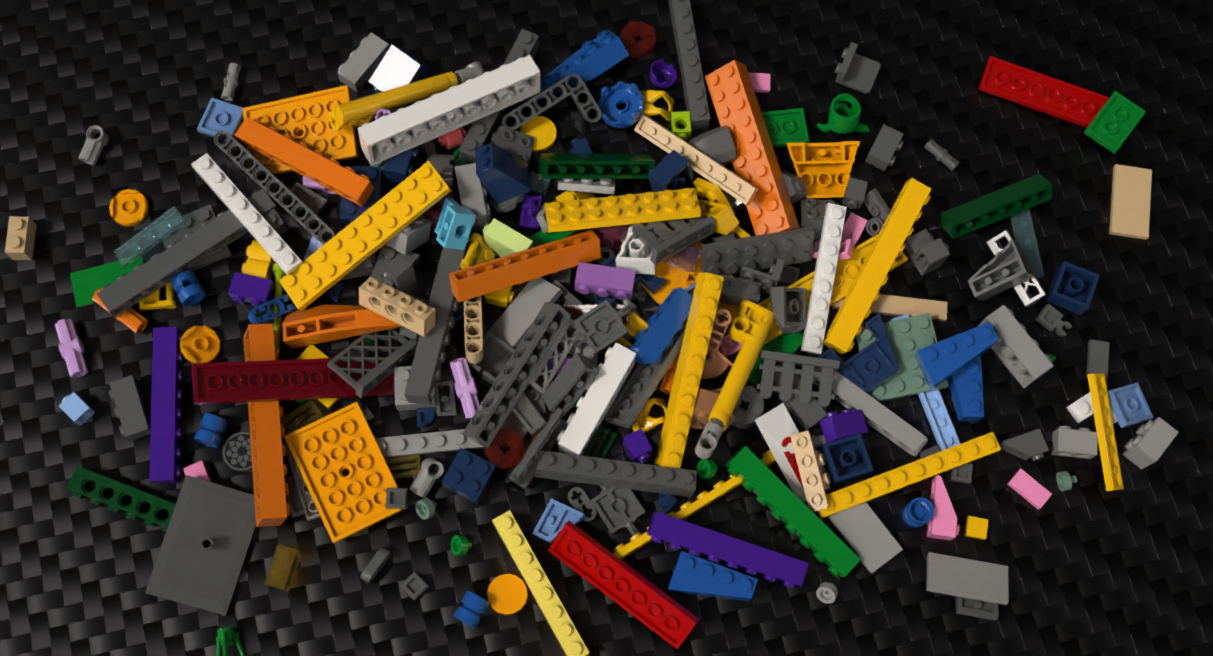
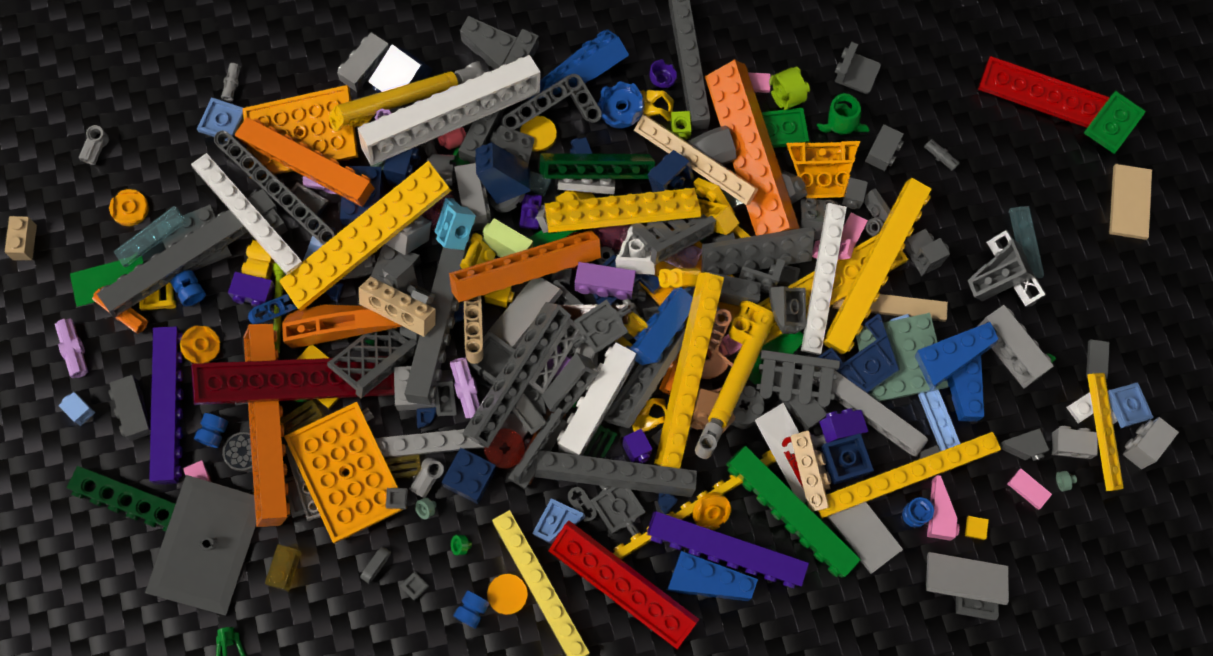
clear red plate [620,21,656,57] -> none
green tile [697,459,718,479] -> none
light grey tile [816,582,838,604] -> none
dark green brick [941,173,1052,239] -> none
dark grey tile [950,463,973,484] -> none
dark grey plate [1035,304,1072,337] -> none
dark blue brick [1045,261,1100,315] -> none
none -> dark grey tile [407,285,435,304]
none -> dark grey wedge [460,16,517,69]
none -> yellow brick [658,268,701,288]
none -> light orange tile [693,492,731,530]
none -> lime brick [769,67,810,110]

